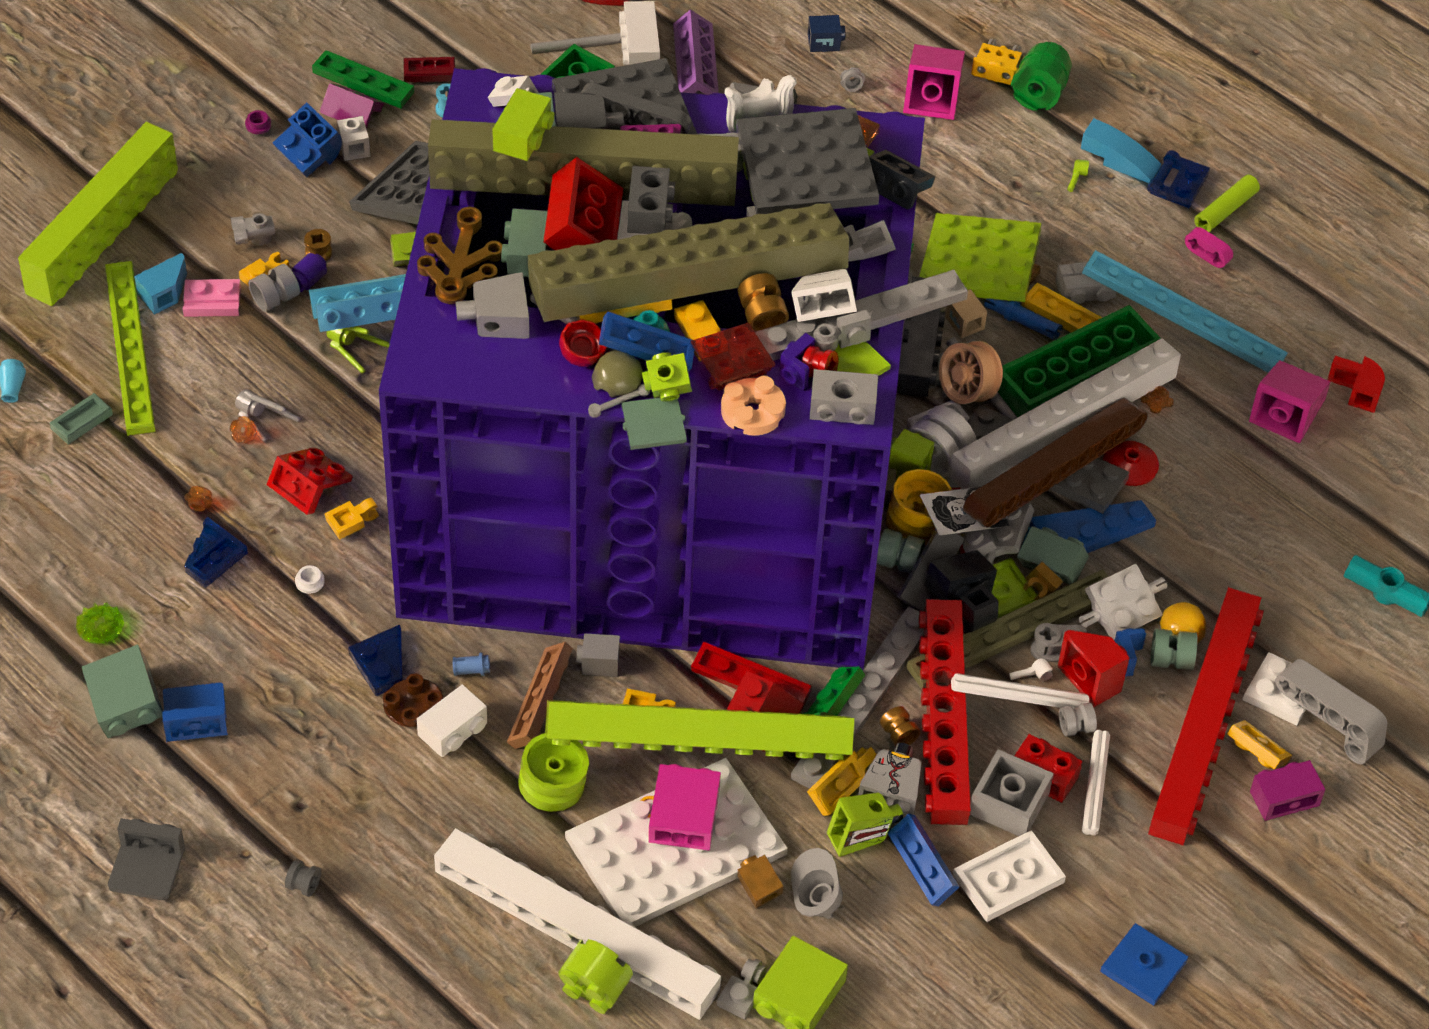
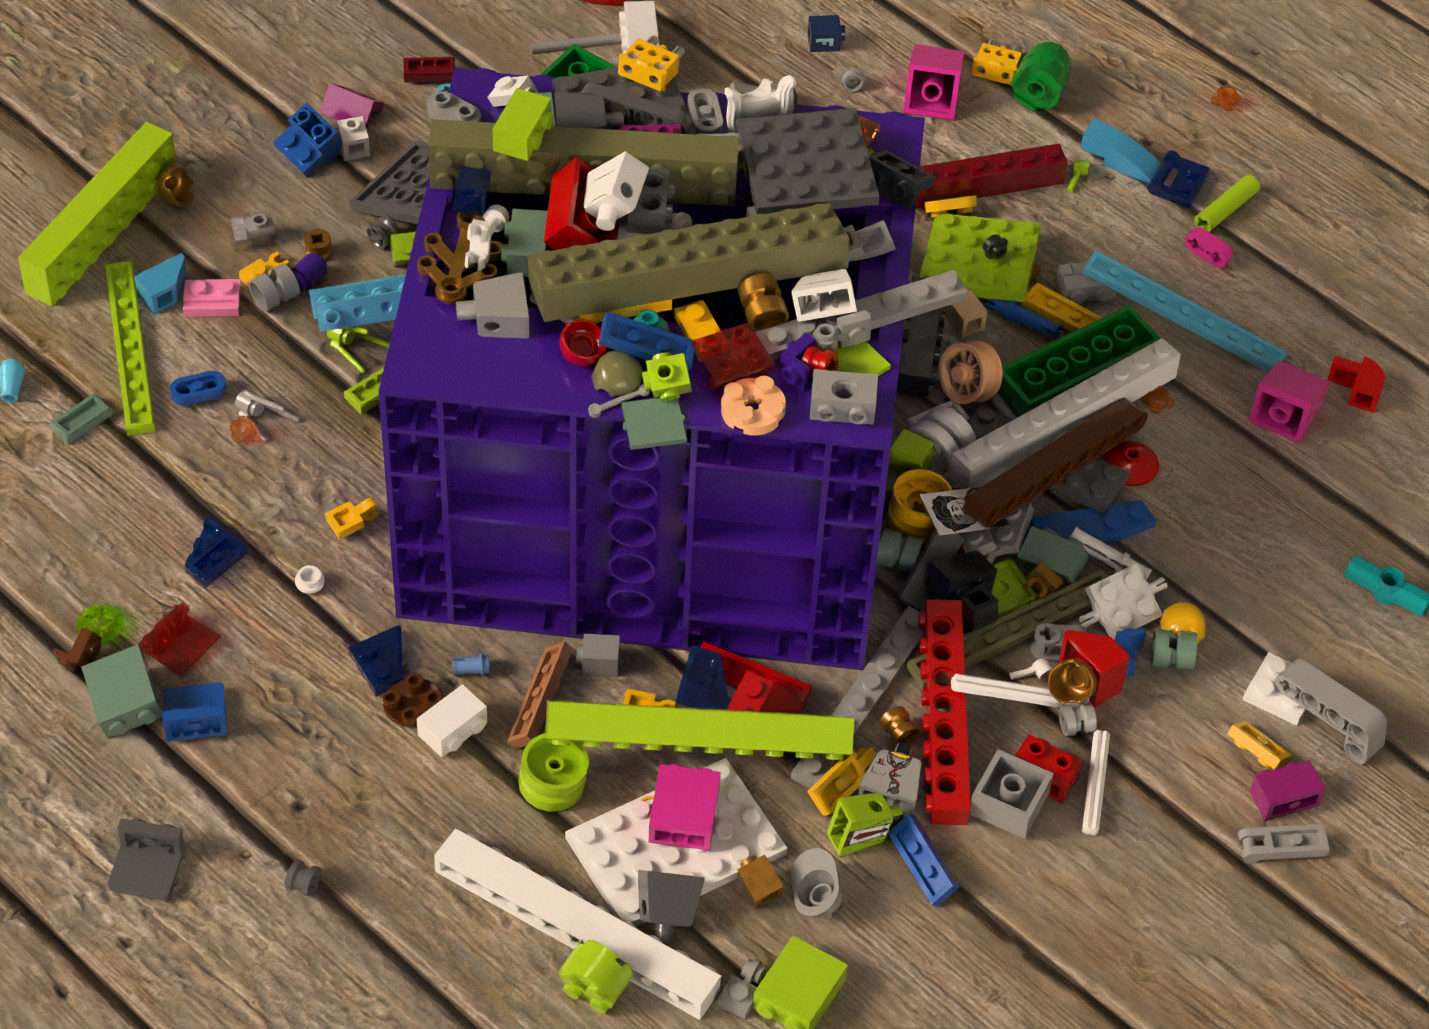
clear orange plate [184,486,213,511] -> none
magenta plate [245,110,272,134] -> none
red bracket [266,447,353,515] -> none
green plate [312,50,414,109] -> none
medium lavender fence [673,9,719,95] -> none
green plate [800,666,865,716] -> none
white plate [953,830,1066,922] -> none
blue plate [1100,923,1189,1006] -> none
red brick [1148,587,1264,845] -> none
none -> reddish brown bracket [52,627,102,671]
none -> clear red hinge [138,603,221,676]
none -> pearl gold hair [157,165,195,207]
none -> blue plate [170,371,227,406]
none -> lime plate [344,368,384,415]
none -> dark grey wheel [366,215,400,249]
none -> light grey plate [427,91,481,122]
none -> clear blue brick [453,166,492,216]
none -> white bar [465,205,510,271]
none -> white torso [584,151,649,231]
none -> yellow piece [618,35,685,92]
none -> dark grey torso [638,870,705,944]
none -> clear blue wing [675,645,730,710]
none -> light grey plate [687,88,723,134]
none -> dark red brick [916,143,1068,208]
none -> yellow plate [925,195,978,217]
none -> pearl dark grey plate [982,234,1008,259]
none -> pearl gold hair [1047,658,1097,704]
none -> white pin [1070,526,1152,580]
none -> clear orange plate [1211,86,1241,111]
none -> light grey plate [1238,824,1330,864]

